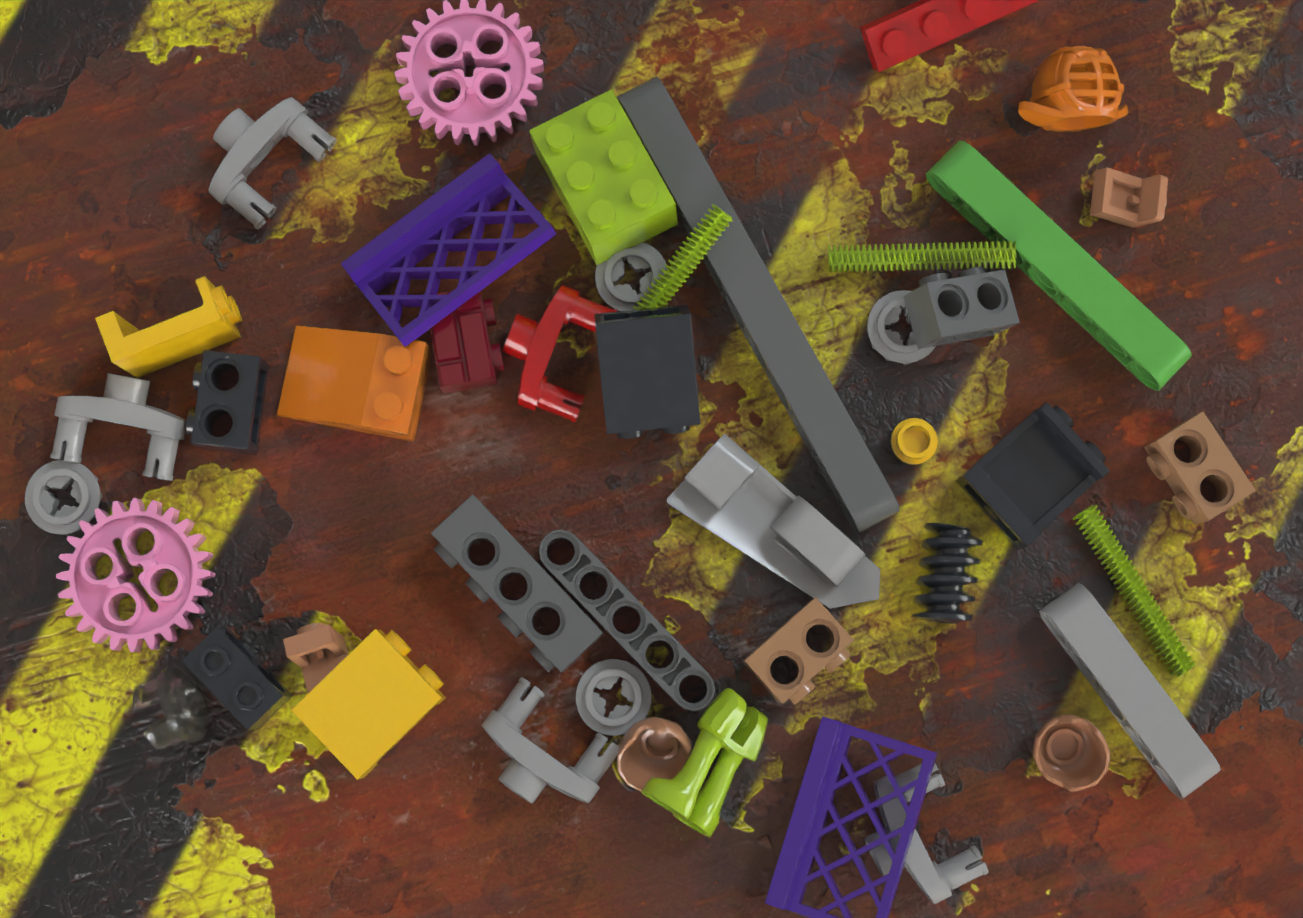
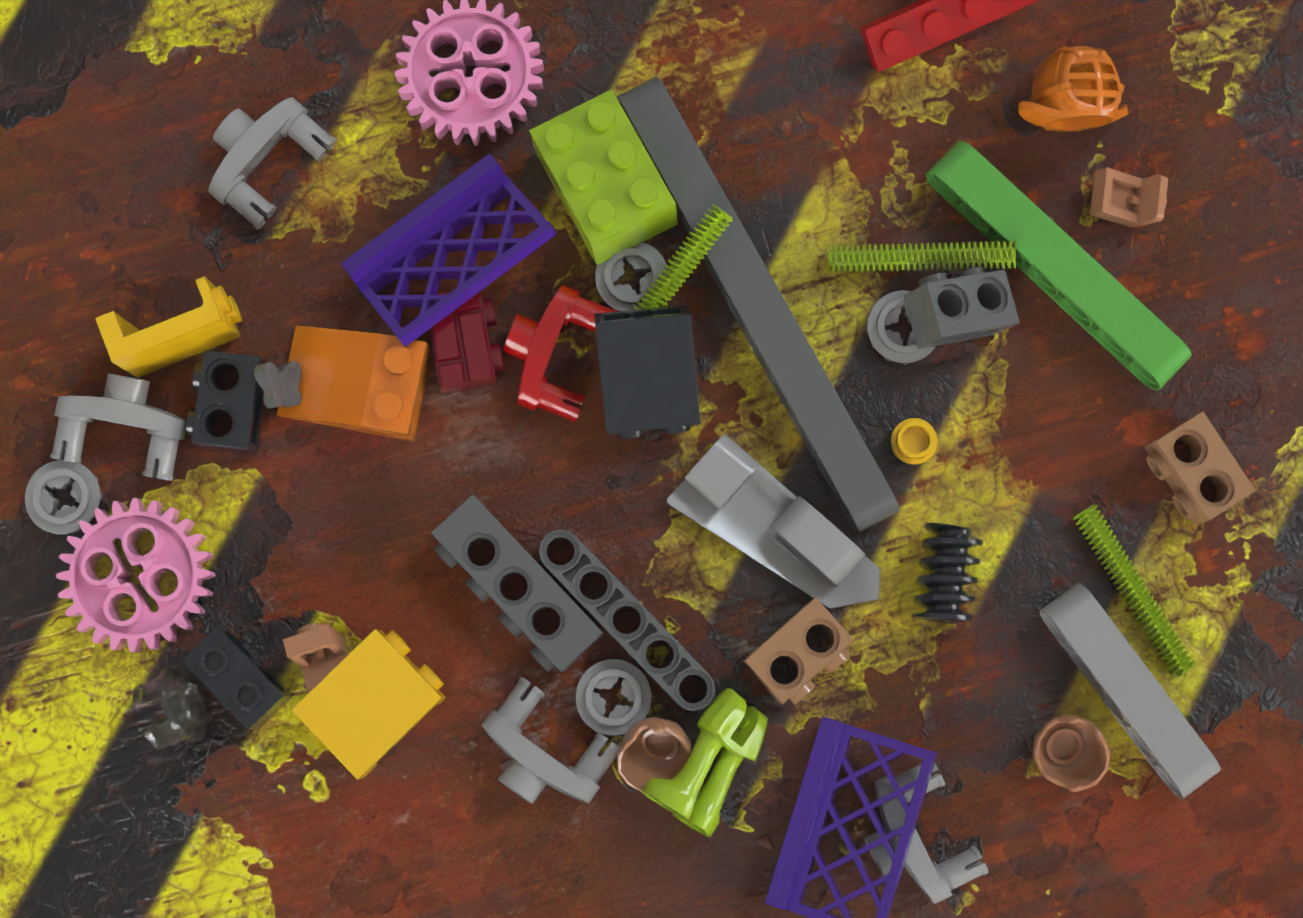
black panel [956,402,1110,550] -> none
none -> dark grey piece [254,361,302,408]

